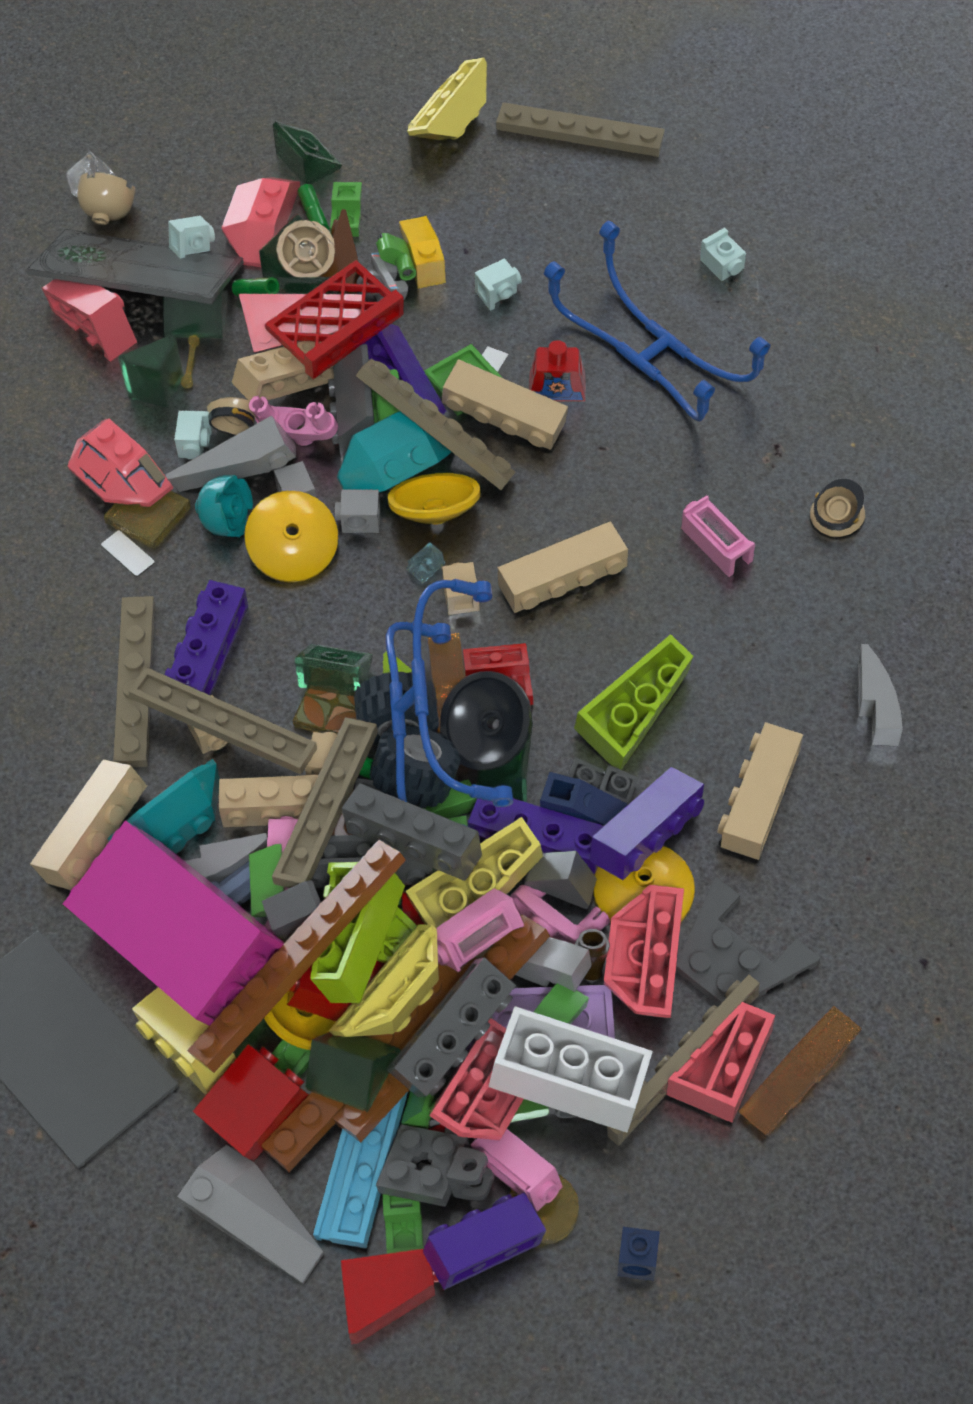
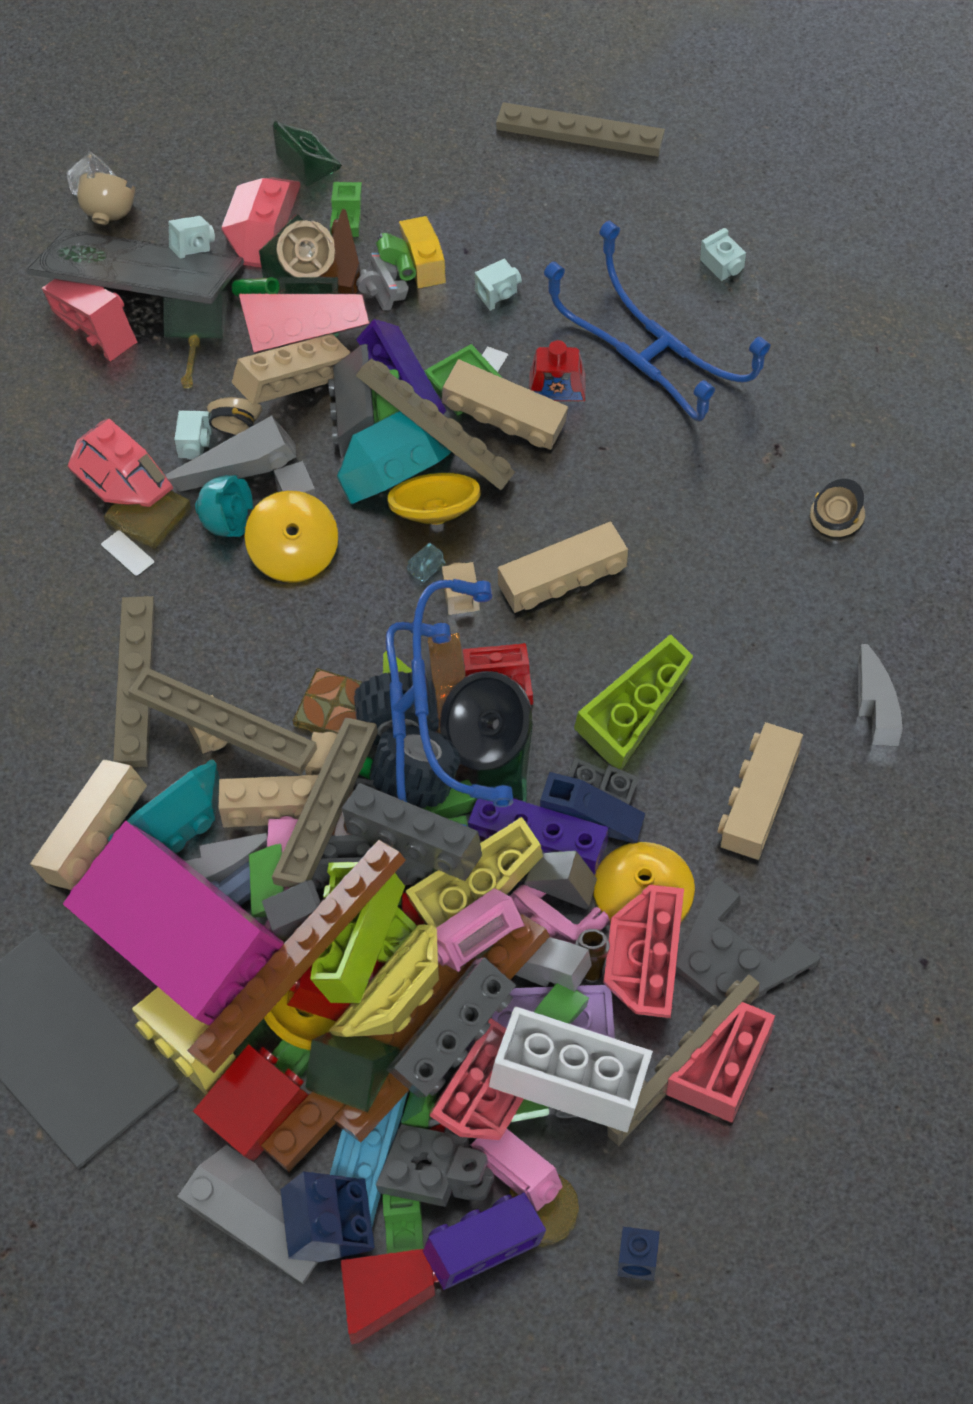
clear green slope [118,334,184,408] -> none
dark purple brick [164,580,248,696] -> none
bright pink connector [249,396,338,446] -> none
red fence [265,260,404,379] -> none
clear green slope [295,643,373,697] -> none
green piece [297,184,330,231] -> none
light grey brick [335,490,380,533] -> none
light yellow wedge [407,58,487,140] -> none
brick [590,767,704,880] -> none
bright pink window [681,495,755,577] -> none
clear orange slope [739,1006,862,1136] -> none
none -> dark blue slope [280,1171,375,1262]

